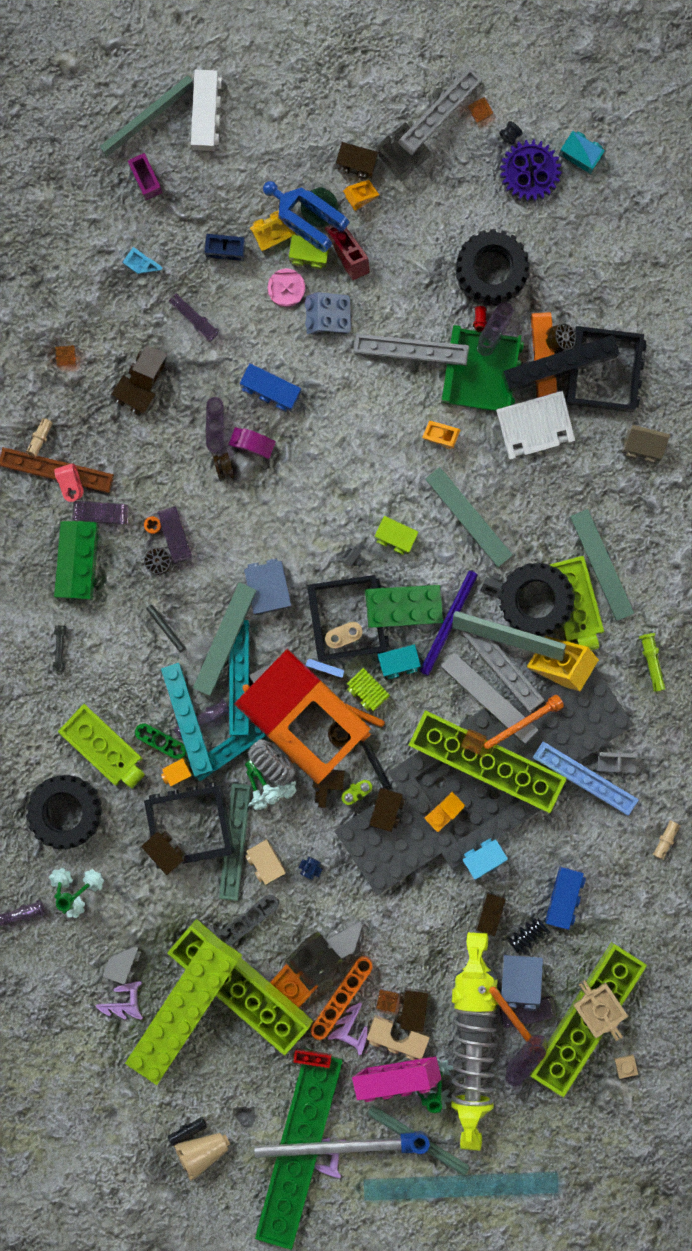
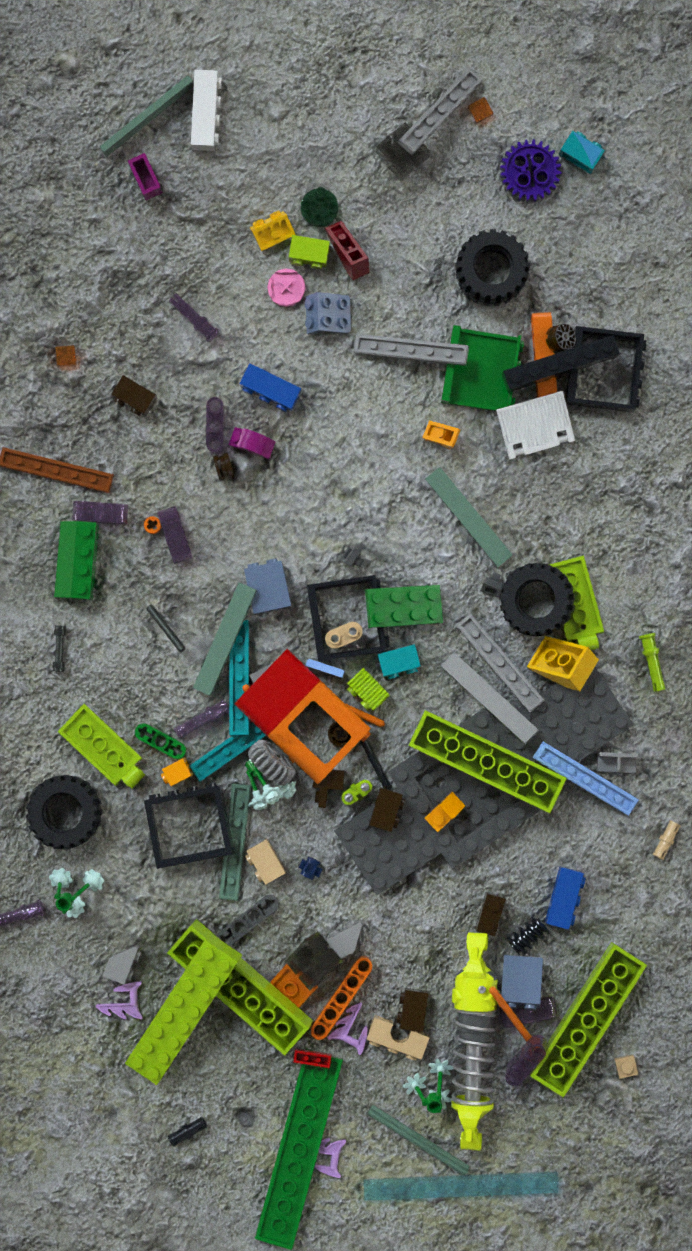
tan pin [26,418,53,457] -> none
coral piece [54,463,84,502] -> none
medium azure slope [122,247,163,274] -> none
dark brown brick [128,345,167,391] -> none
dark brown brick [141,830,187,876] -> none
wheel [144,547,172,575] -> none
teal plate [161,662,214,778] -> none
tan cone [174,1133,230,1181] -> none
dark blue brick [204,234,246,261] -> none
flat silver piece [255,1131,430,1158] -> none
blue piece [263,181,350,252] -> none
dark brown brick [335,142,378,179] -> none
light orange slope [343,180,379,211] -> none
dark pink brick [352,1056,441,1102] -> none
lime brick [374,516,419,555] -> none
clear orange tile [376,989,399,1013] -> none
dark purple axle [420,571,478,676] -> none
sand green tile [453,611,566,661] -> none
clear orange tile [461,729,487,754] -> none
medium azure slope [462,839,508,880] -> none
red pin [473,306,488,332] -> none
beam [477,302,513,356] -> none
orange piece [484,695,564,749] -> none
black wheel [499,121,523,145] -> none
sand green tile [570,509,634,621] -> none
tan plate [573,980,628,1041] -> none
dark tan slope [622,425,670,463] -> none

